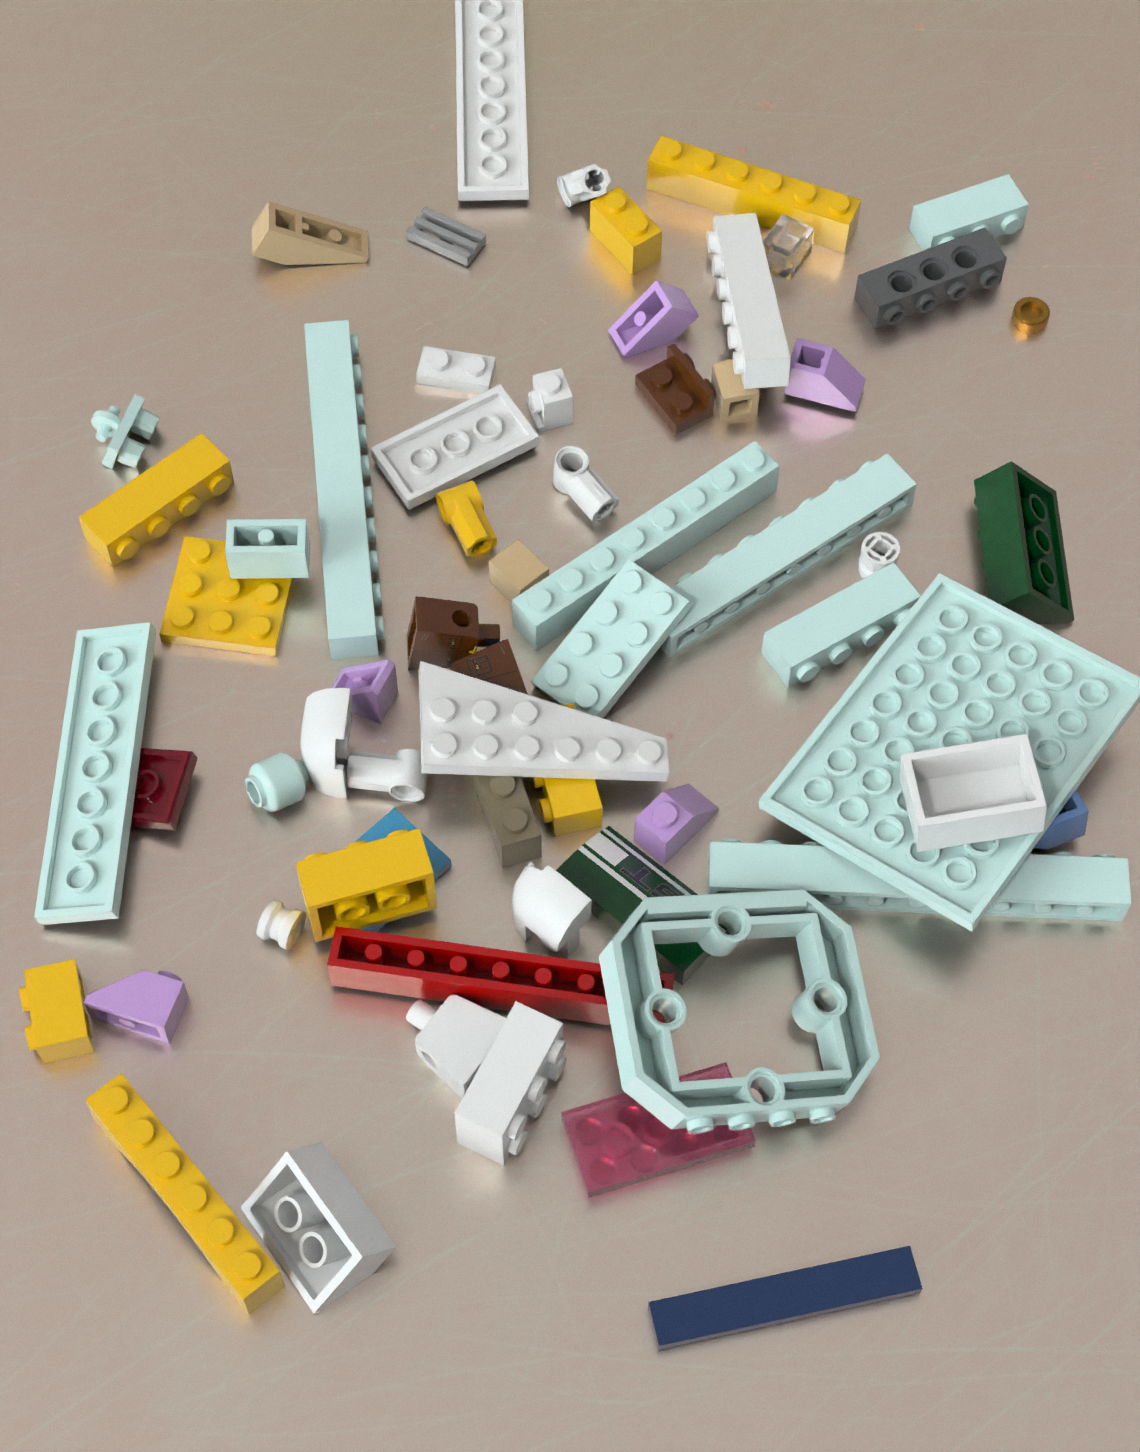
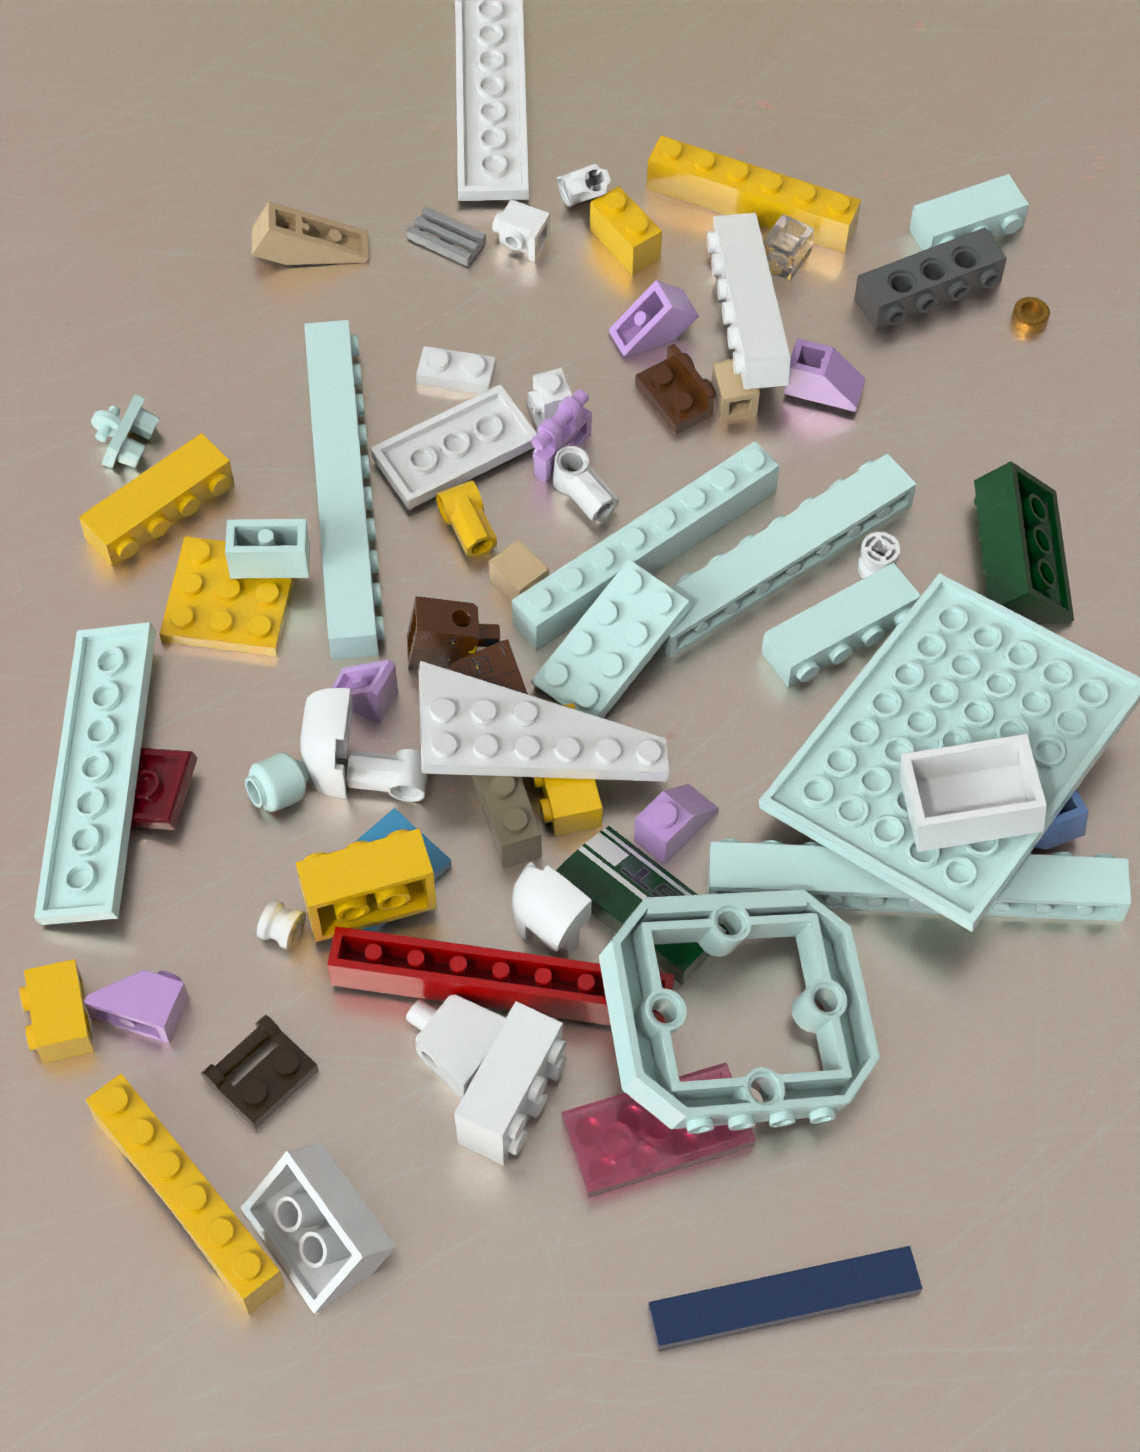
none -> dark brown plate [201,1015,319,1130]
none -> white brick [492,199,550,262]
none -> lavender plate [531,389,592,483]

